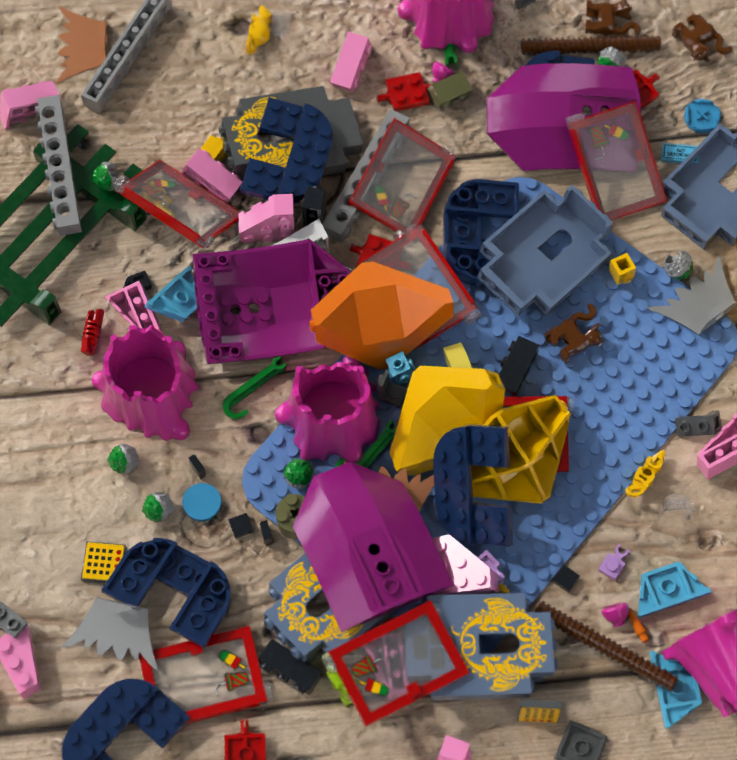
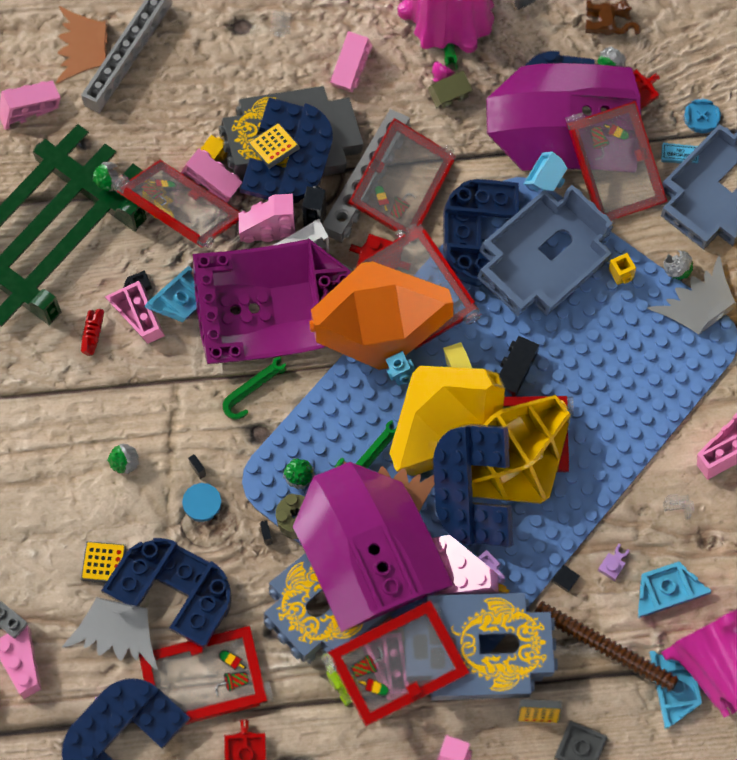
light grey brick [35,95,82,236] -> none
dark pink piece [91,325,199,441] -> none
piece [142,492,174,522] -> none
black tile [228,513,254,539] -> none
yellow animal [246,5,272,55] -> none
black brick [258,639,323,696] -> none
dark pink piece [275,356,380,464] -> none
red plate [376,72,433,112] -> none
dark grey bracket [376,370,408,408] -> none
reddish brown piece [521,35,661,55] -> none
reddish brown animal [544,304,603,365] -> none
dark pink brick [601,602,629,627] -> none
yellow animal [625,450,666,498] -> none
orange animal [628,607,649,643] -> none
reddish brown animal [672,14,733,62] -> none
dark grey bracket [675,410,722,437] -> none
none -> tile [248,123,300,169]
none -> medium azure brick [524,152,567,192]

